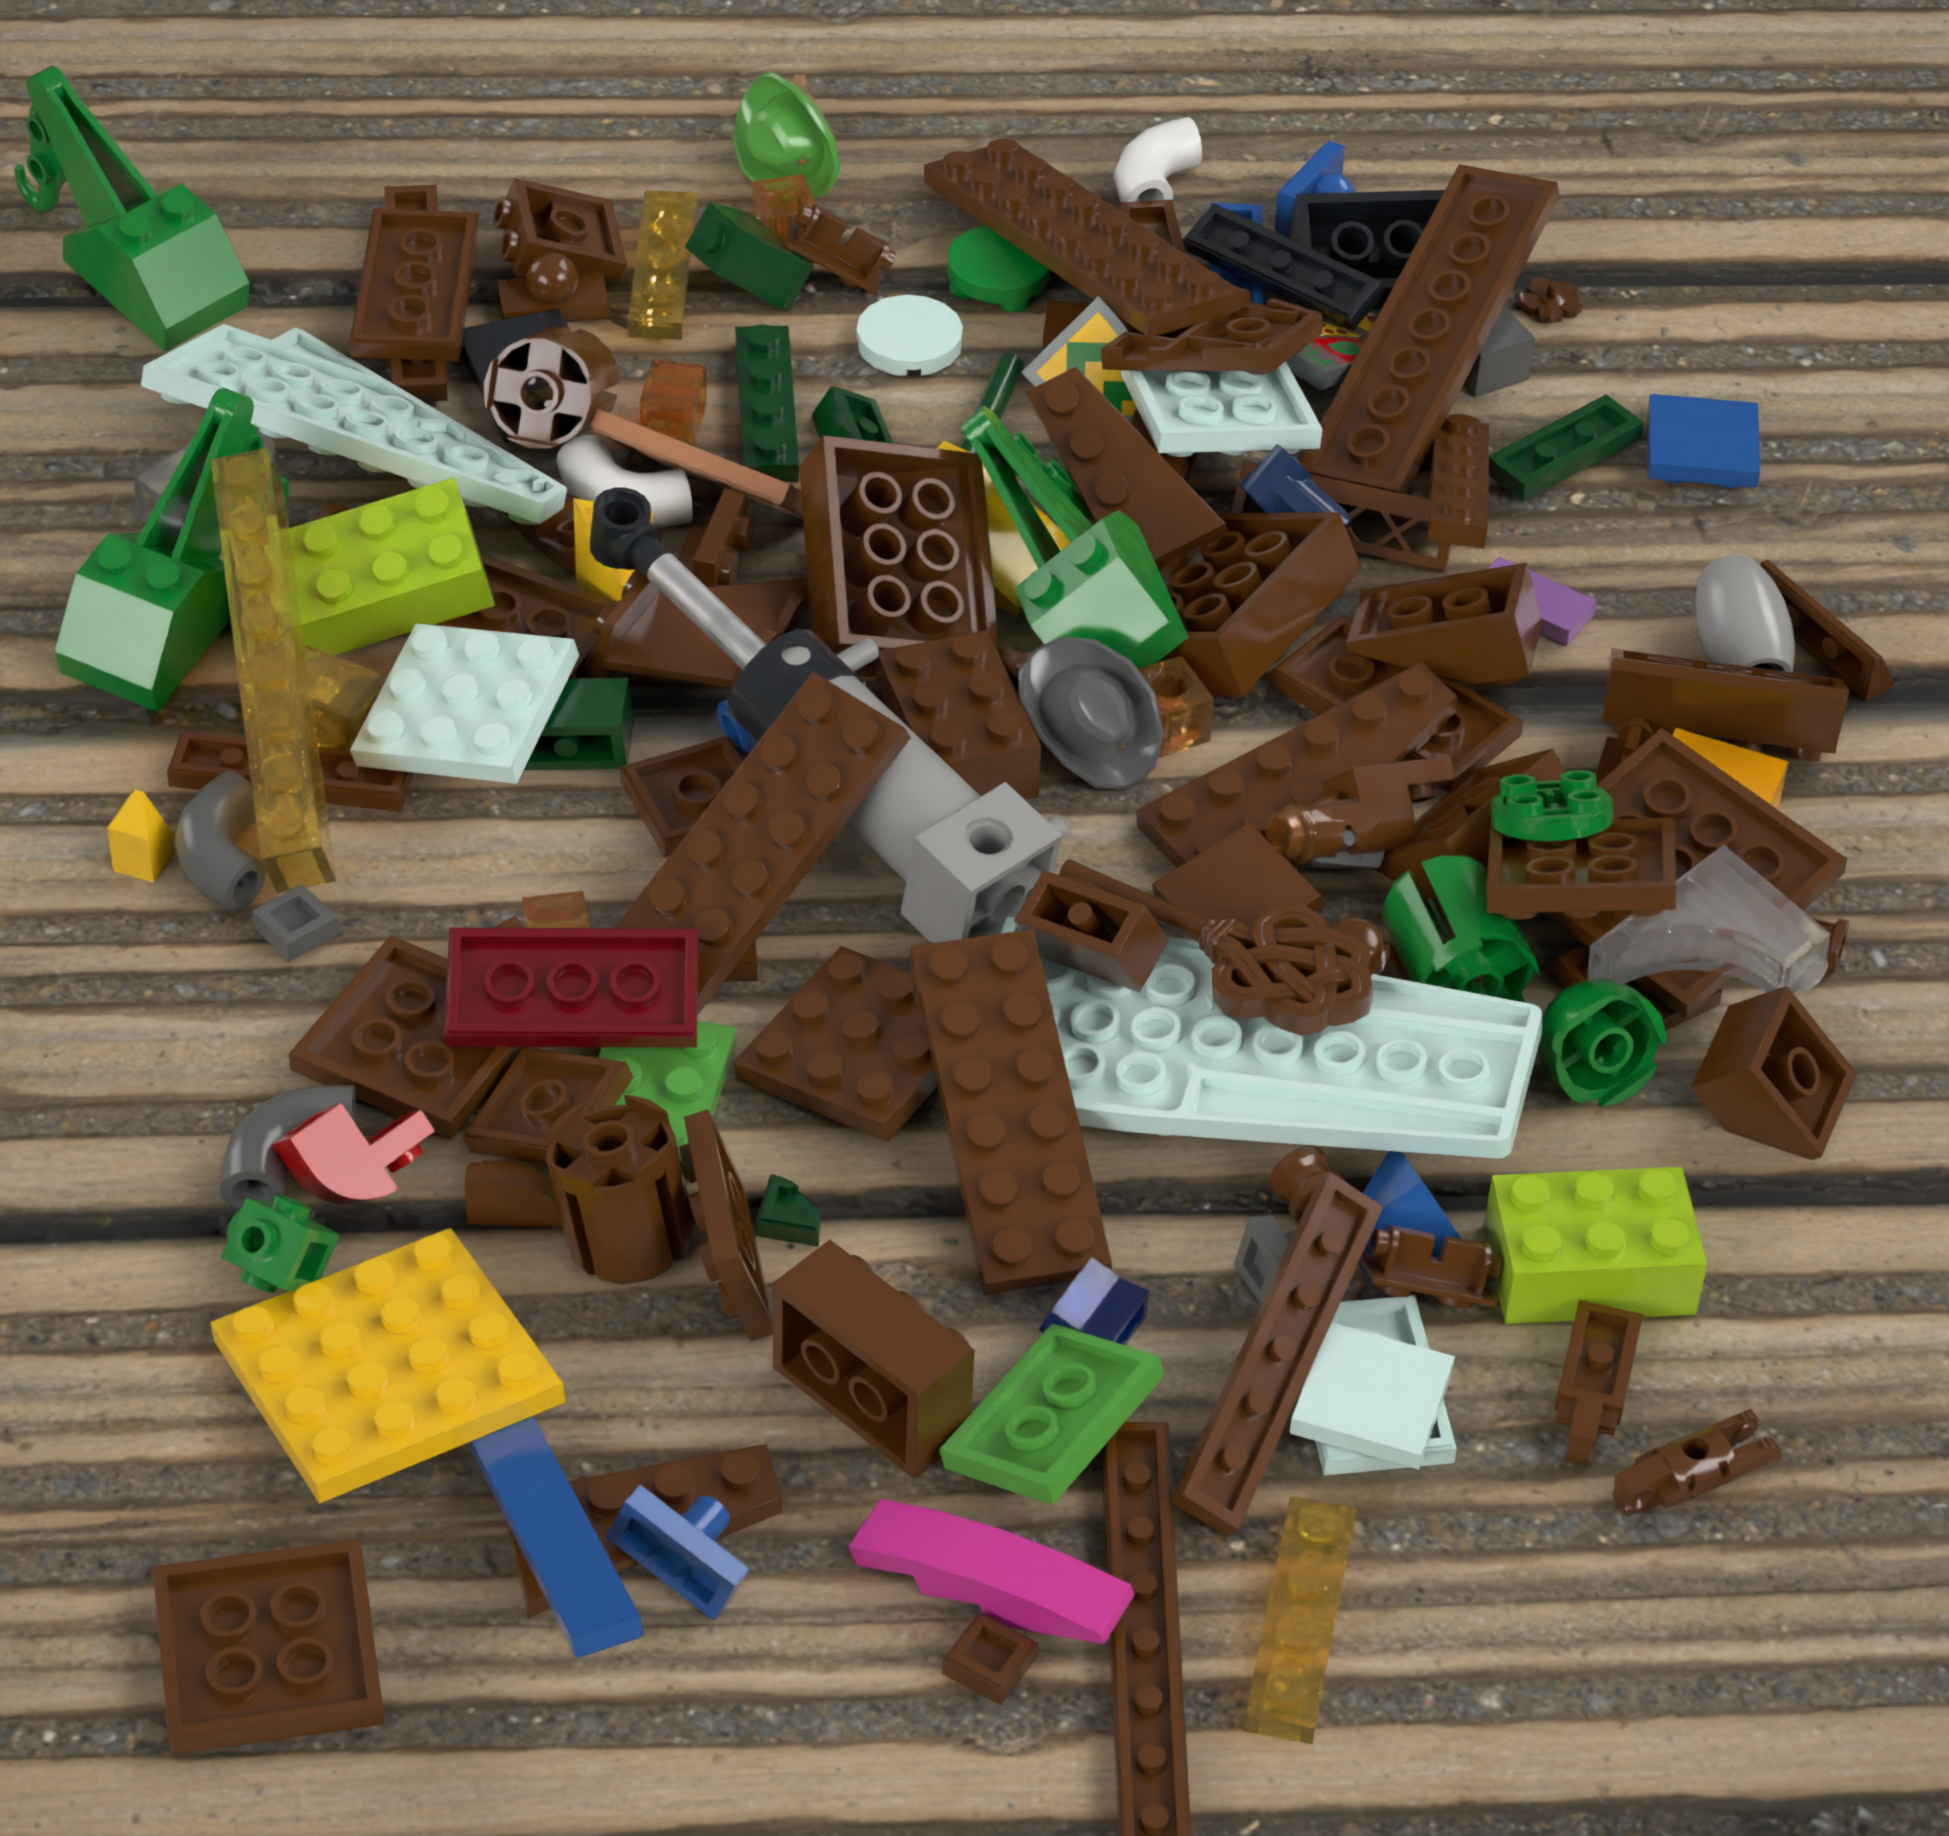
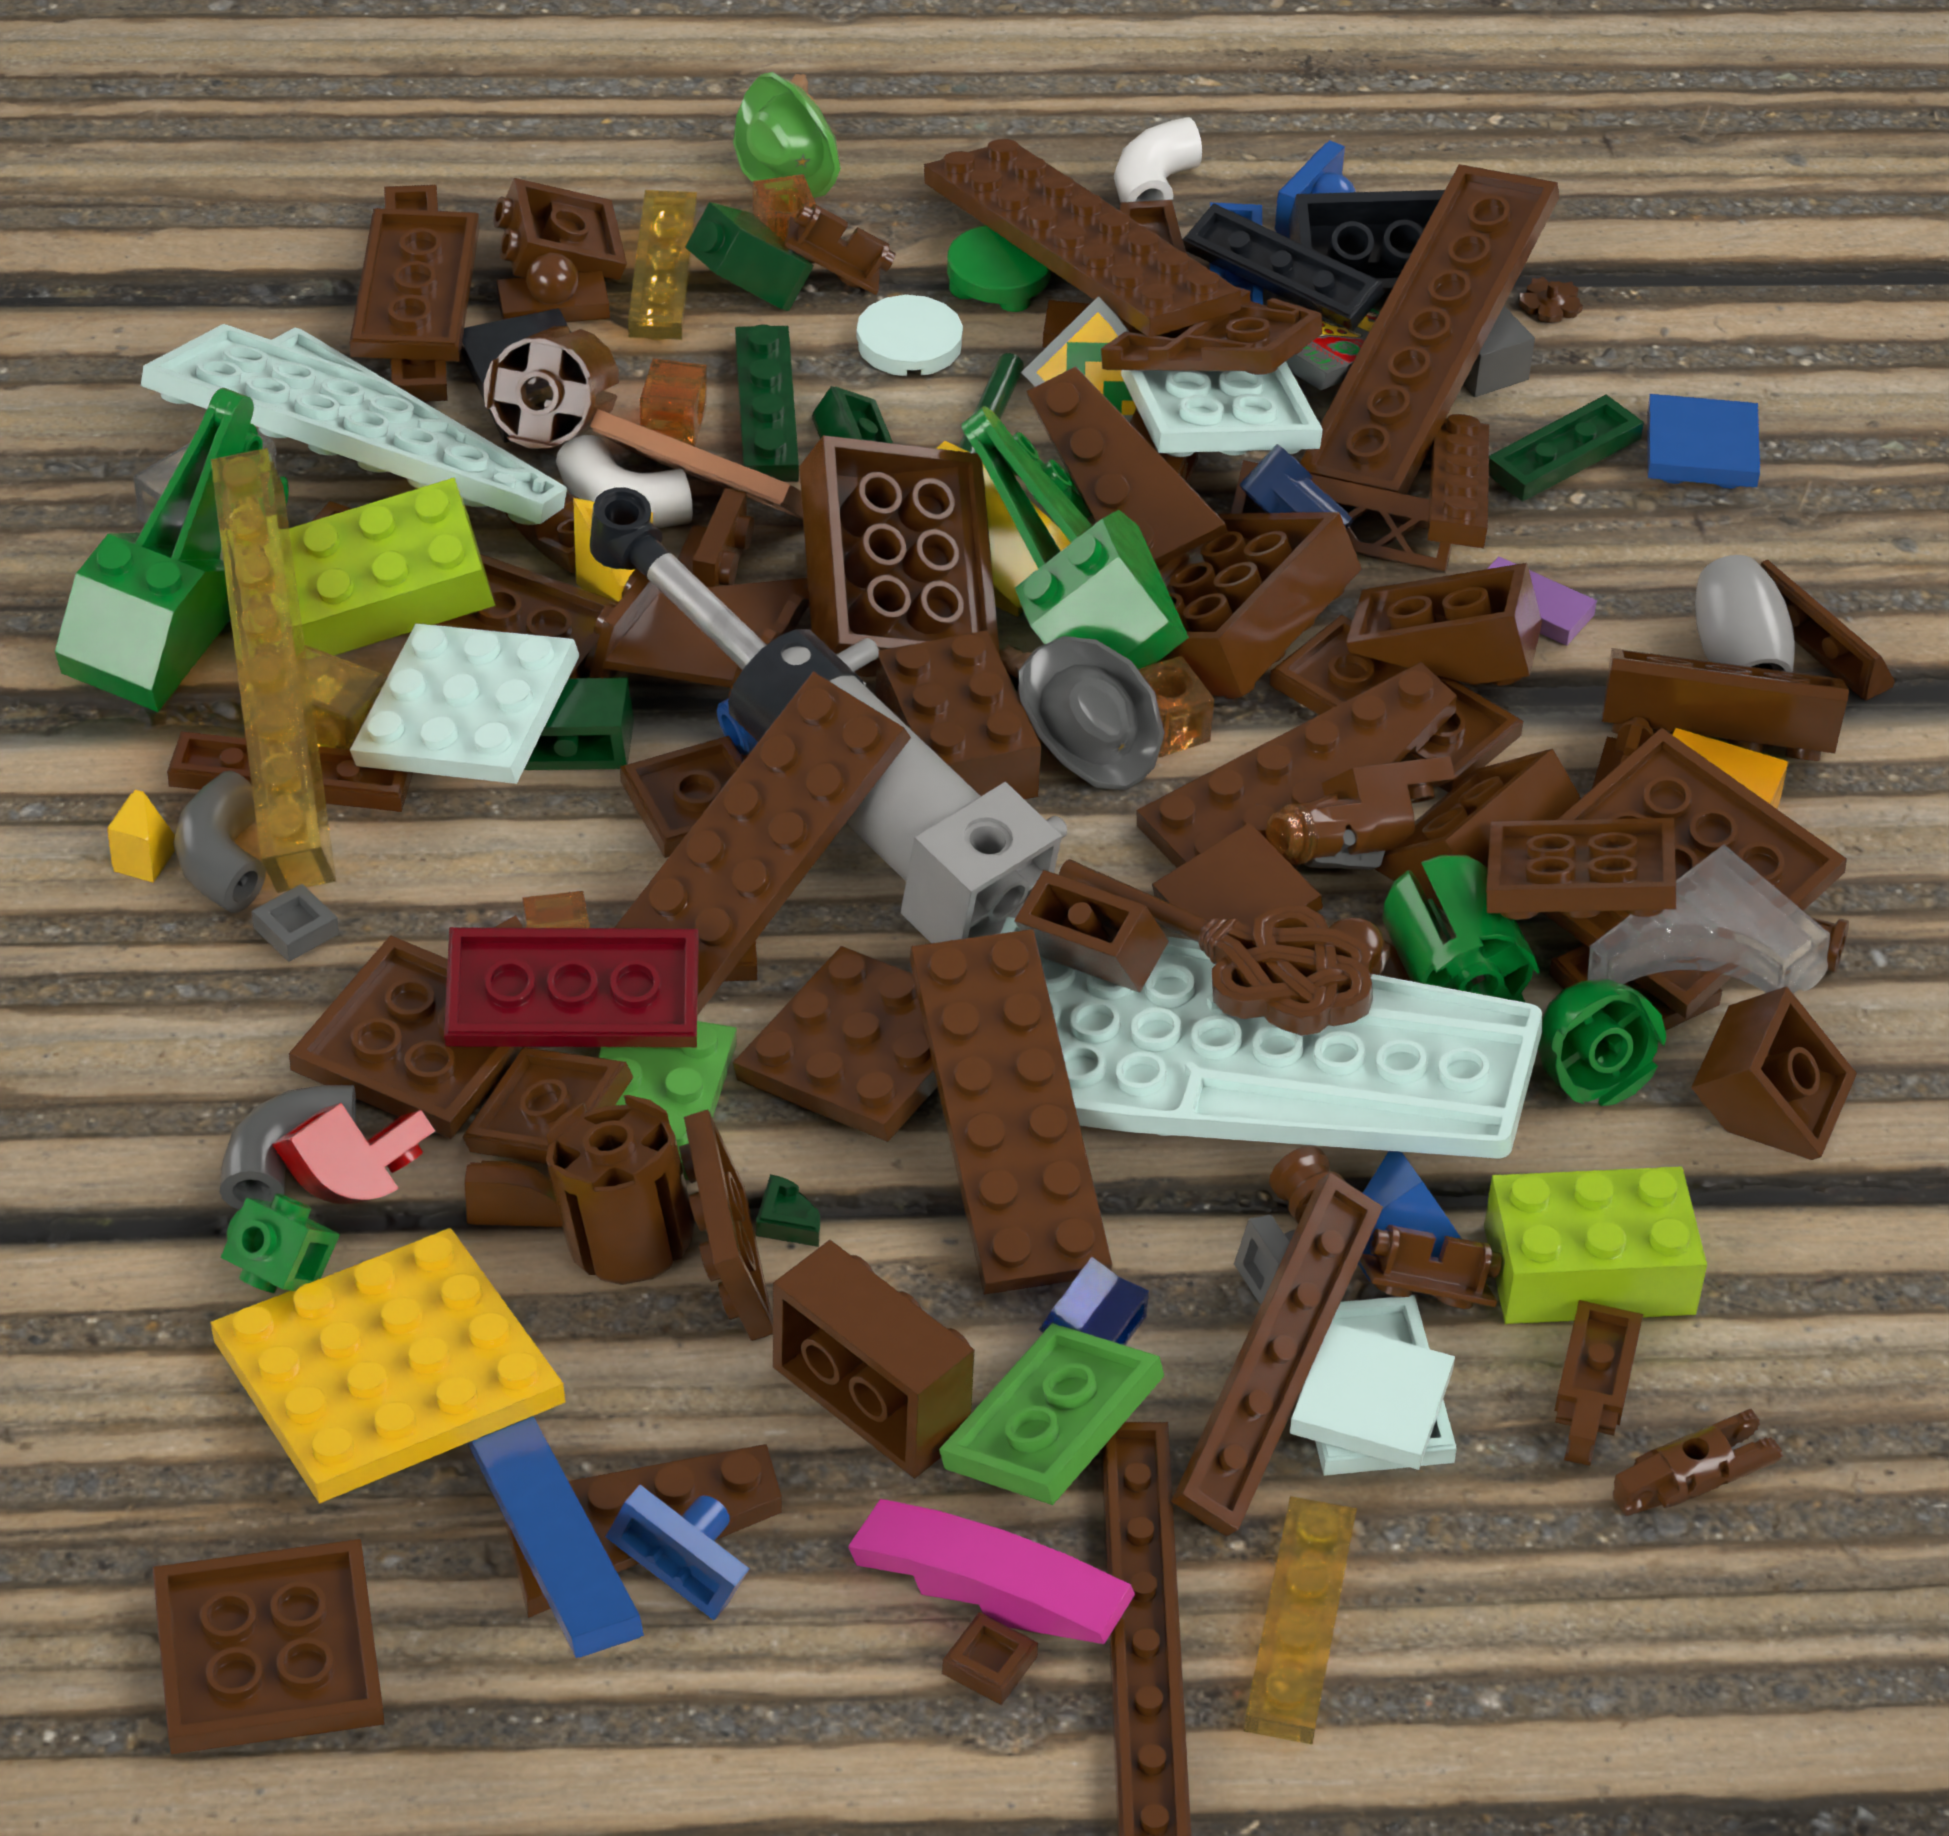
green slope [14,66,250,352] -> none
green tile [1491,770,1614,841] -> none

